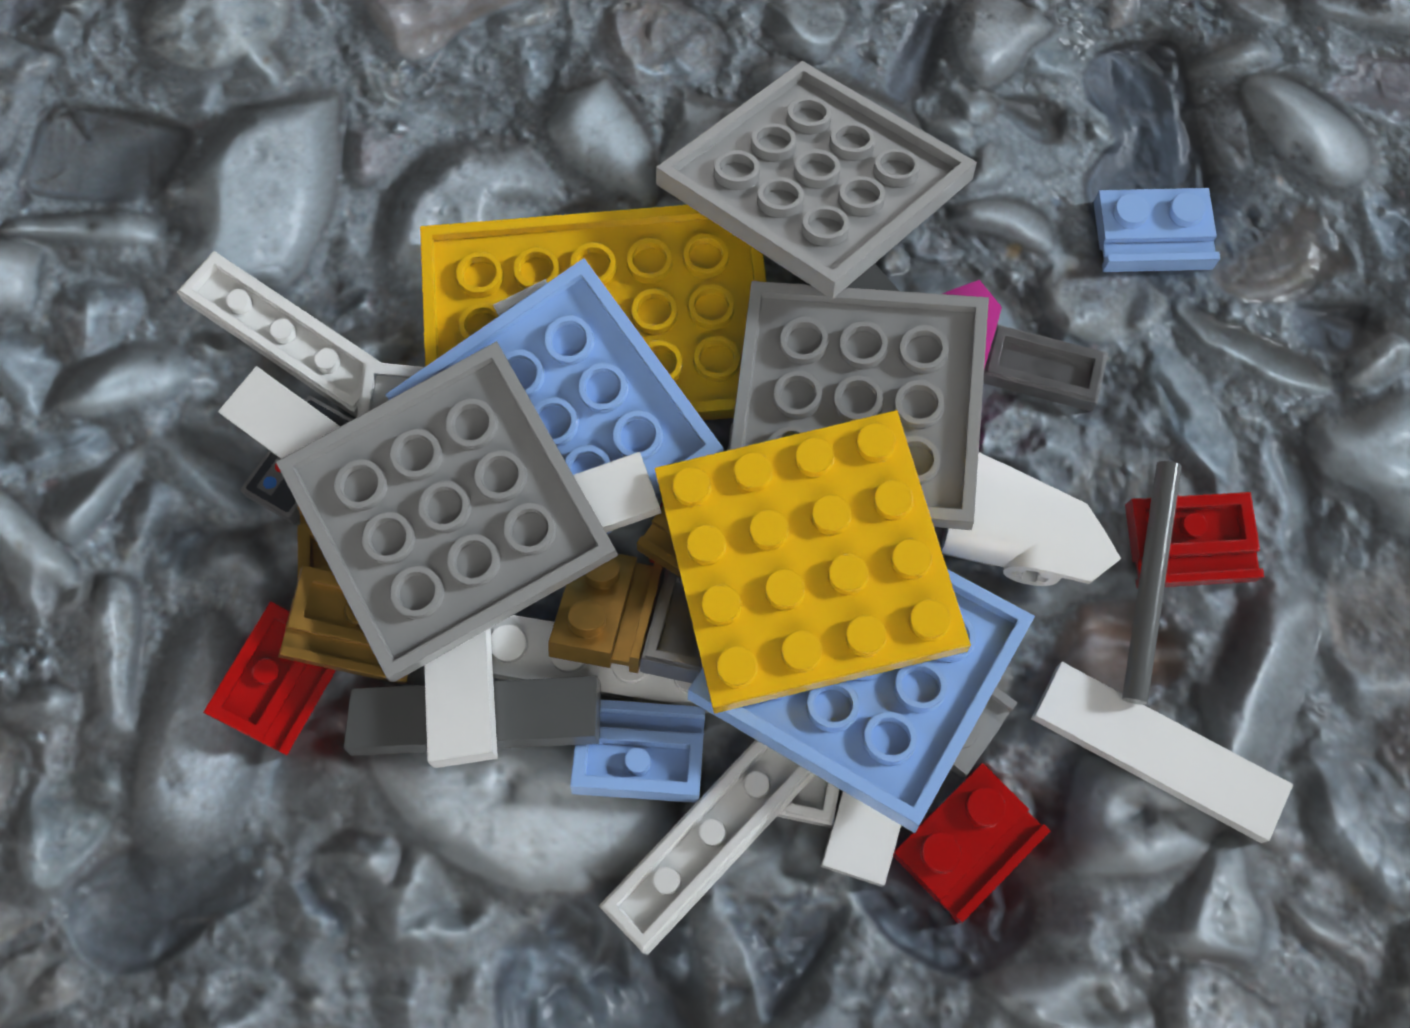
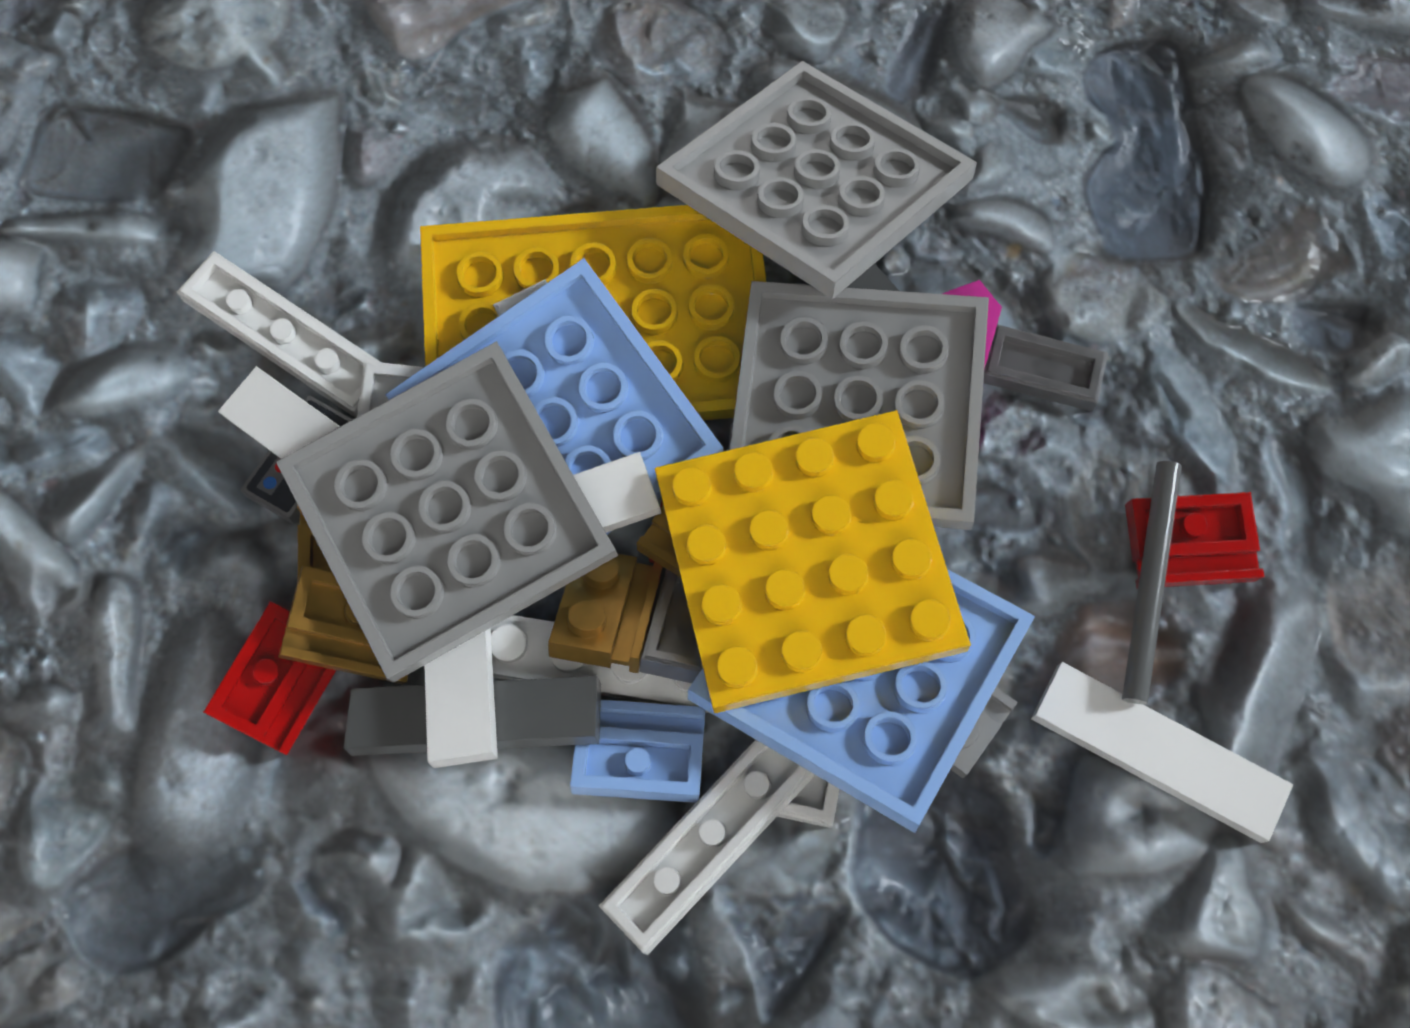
white tile [820,791,901,887] -> none
red plate [893,763,1051,924] -> none
white panel [940,453,1121,586] -> none
light blue plate [1093,188,1220,272] -> none

